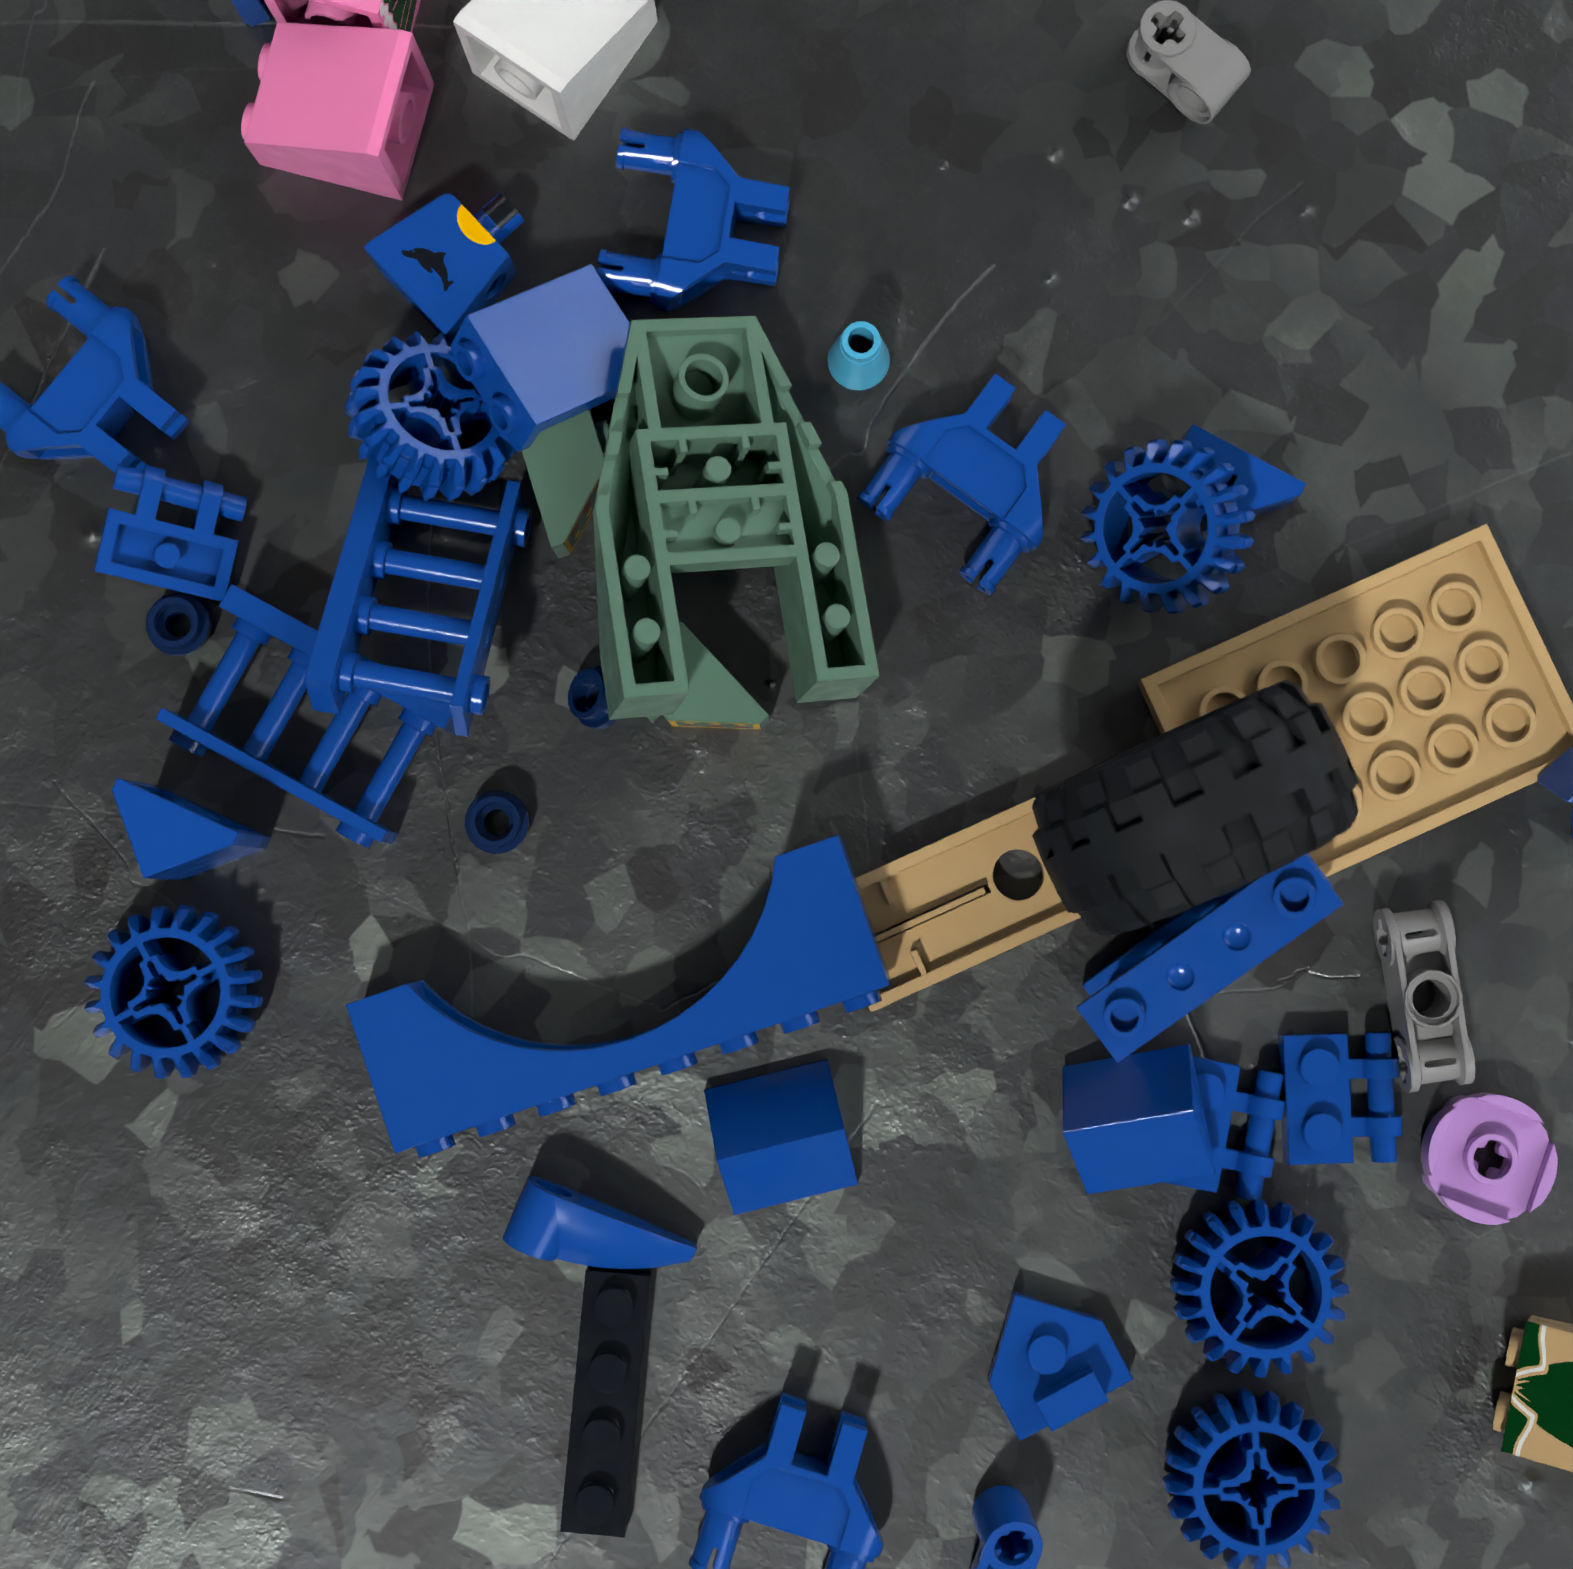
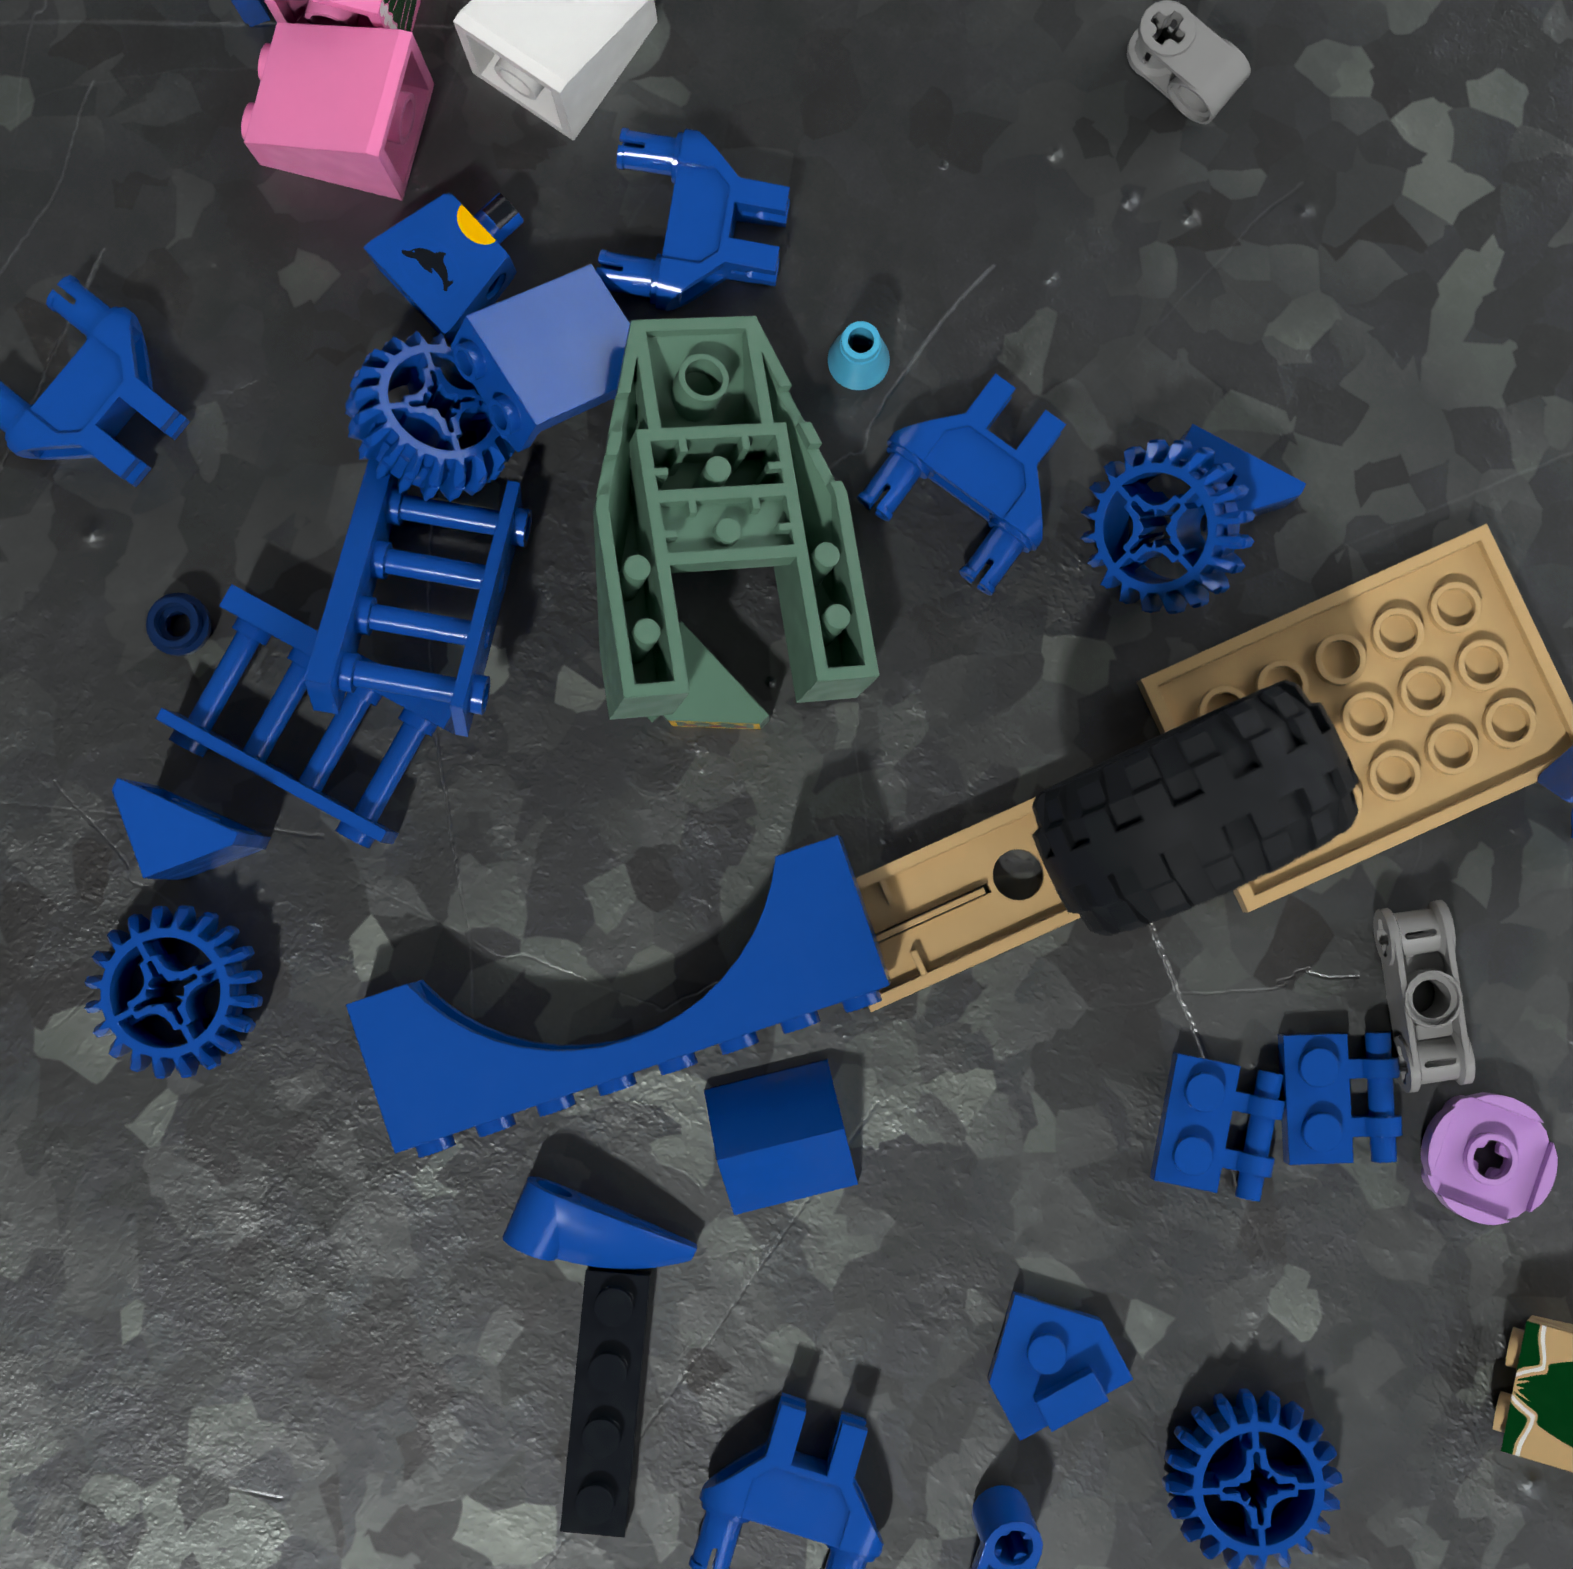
blue plate [93,464,247,602] -> none
dark blue plate [465,790,529,854] -> none
sand green slope [522,409,609,558] -> none
dark blue plate [568,666,617,730] -> none
blue slope [1063,1044,1216,1194] -> none
blue fence [1076,853,1344,1063] -> none
blue gear [1170,1198,1350,1378] -> none

